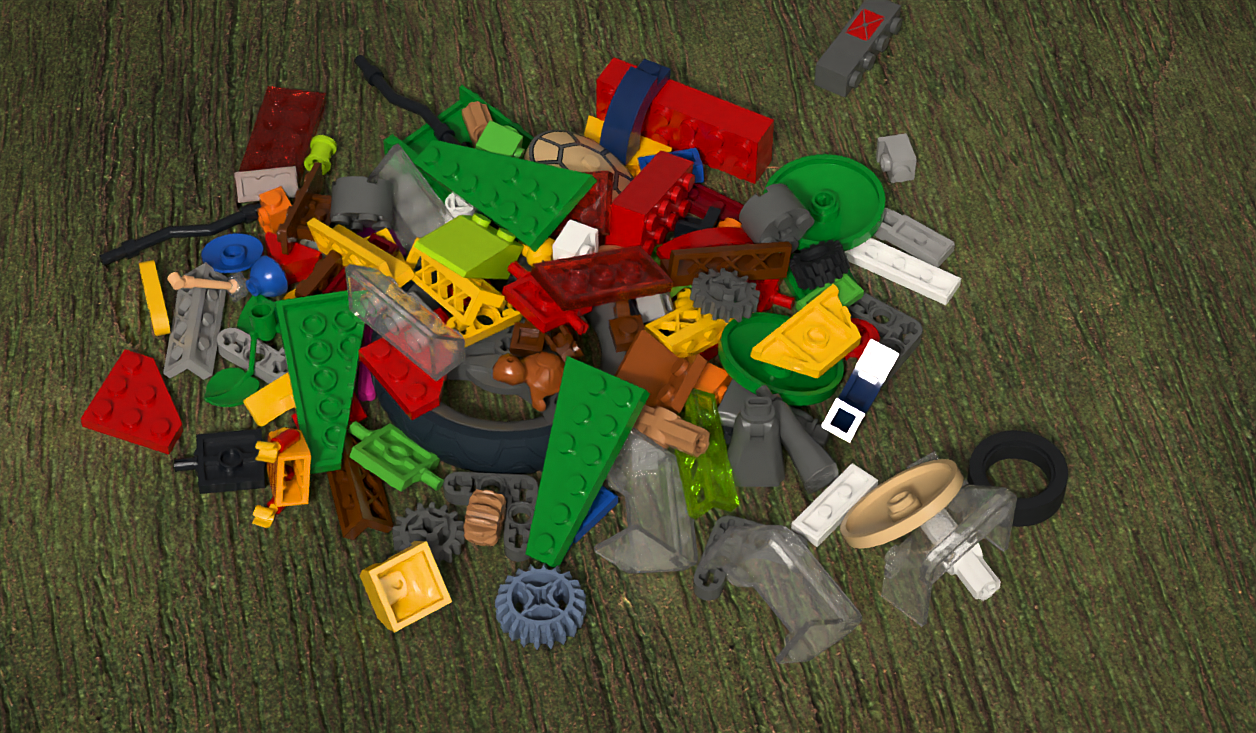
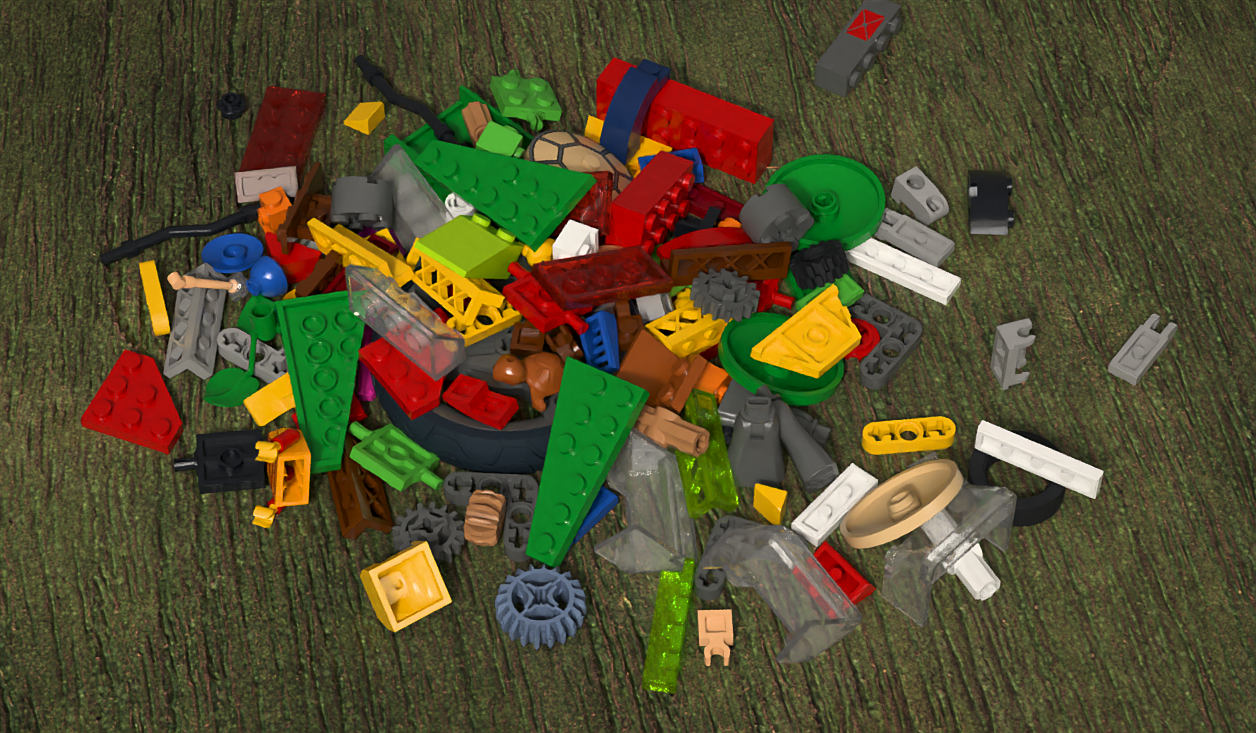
lime bush [304,135,337,175] -> none
arch [821,338,900,442] -> none
light grey brick [876,133,917,183] -> none
none -> black plate [217,92,246,120]
none -> yellow slope [344,102,385,135]
none -> red slope [442,374,519,430]
none -> bright green plate [490,69,562,131]
none -> blue slope [580,310,620,374]
none -> clear neon green fence [642,557,695,693]
none -> light nougat plate [697,609,733,666]
none -> yellow slope [753,483,788,528]
none -> red slope [803,541,877,610]
none -> yellow beam [862,416,956,455]
none -> light grey leg [891,166,949,226]
none -> black brick [966,170,1014,235]
none -> white tile [975,420,1104,499]
none -> light grey hinge [990,318,1036,390]
none -> light grey hinge [1108,313,1178,386]

